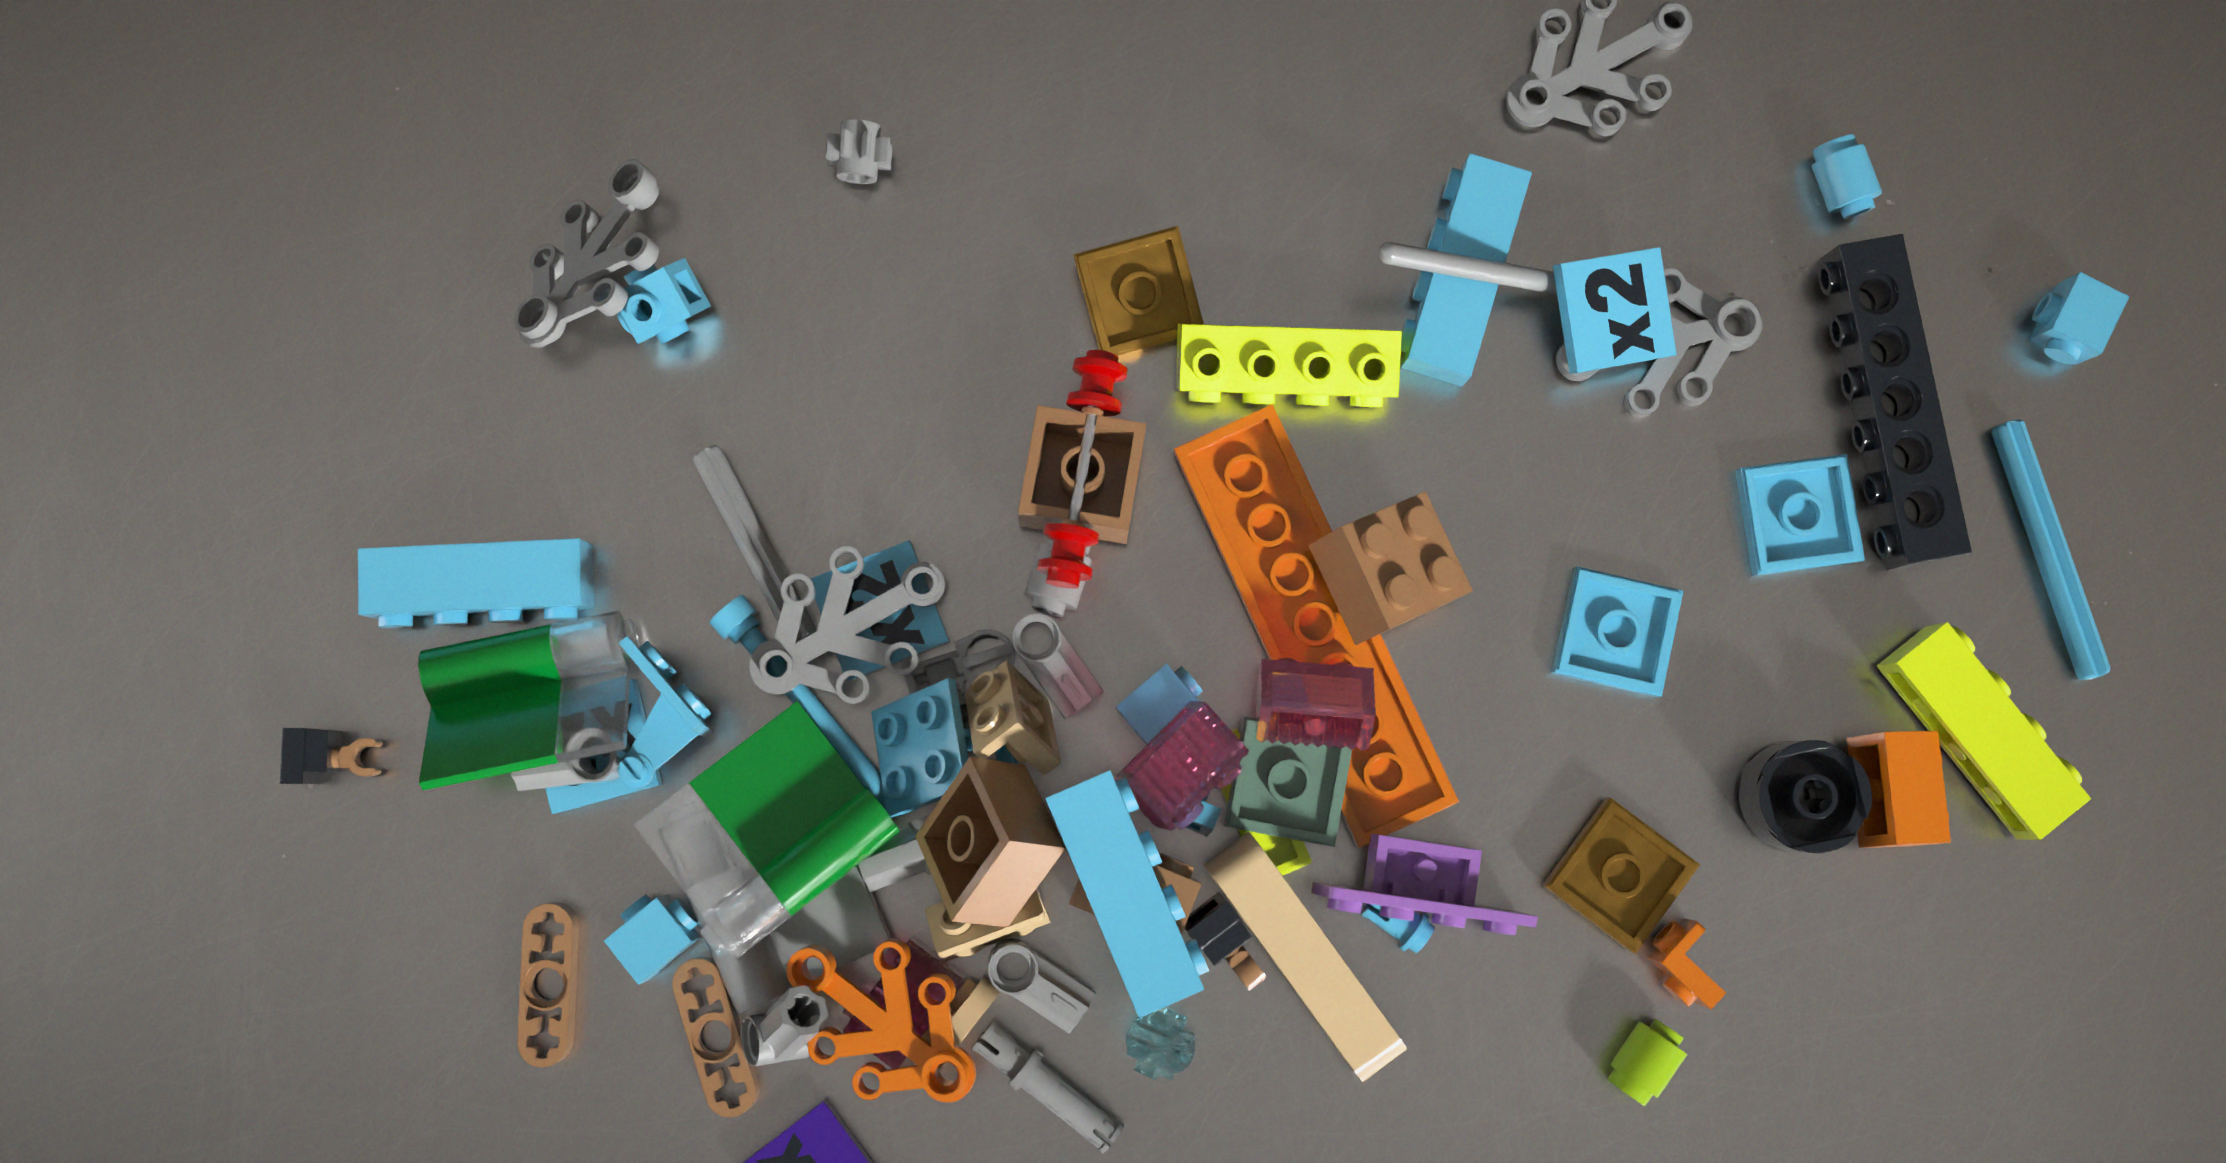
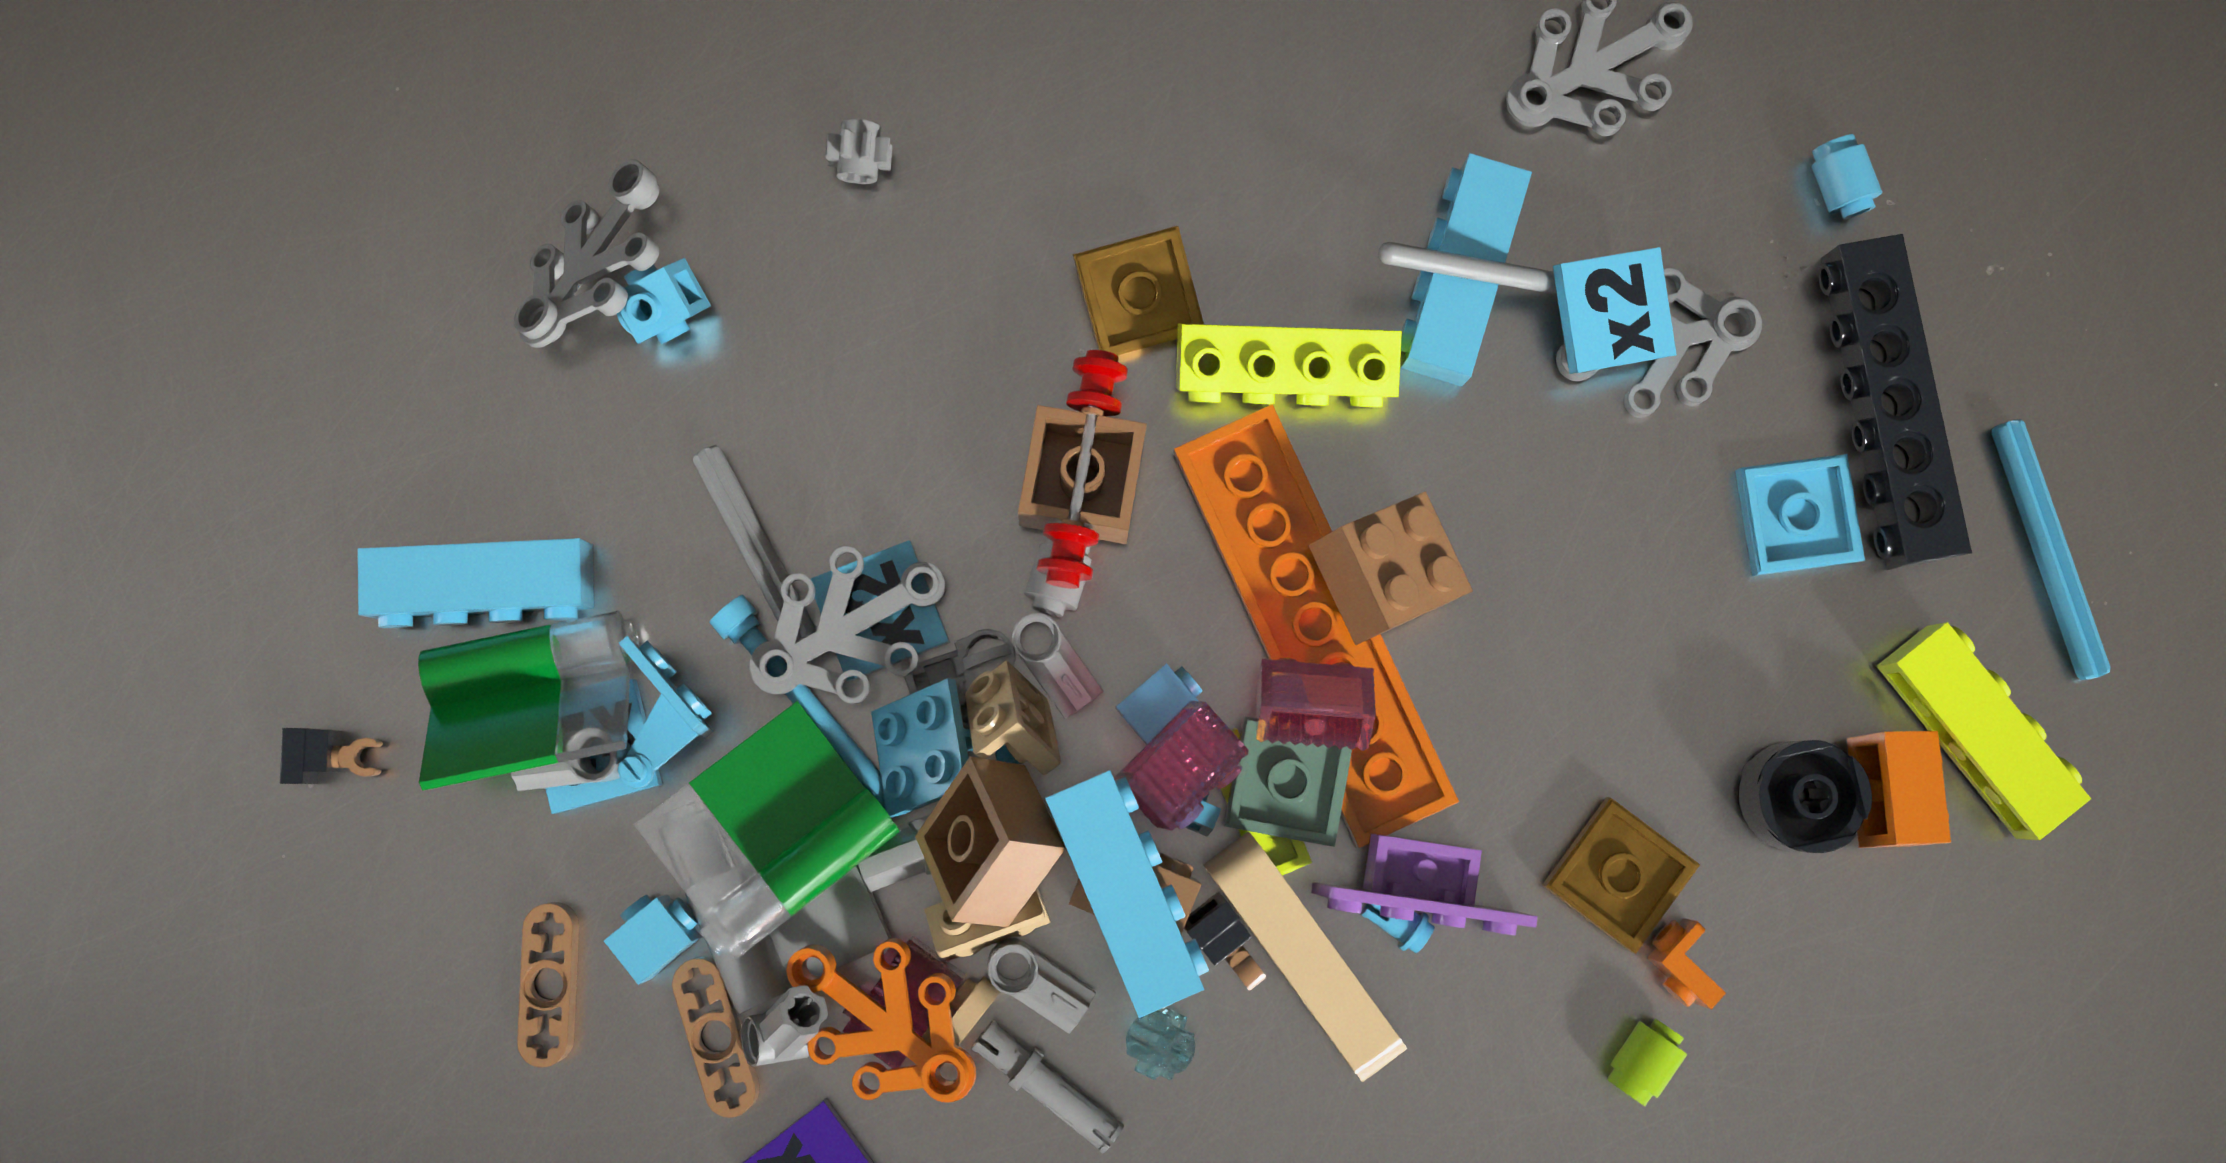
medium azure tile [1551,566,1683,697] -> none
medium azure brick [2029,272,2129,364] -> none

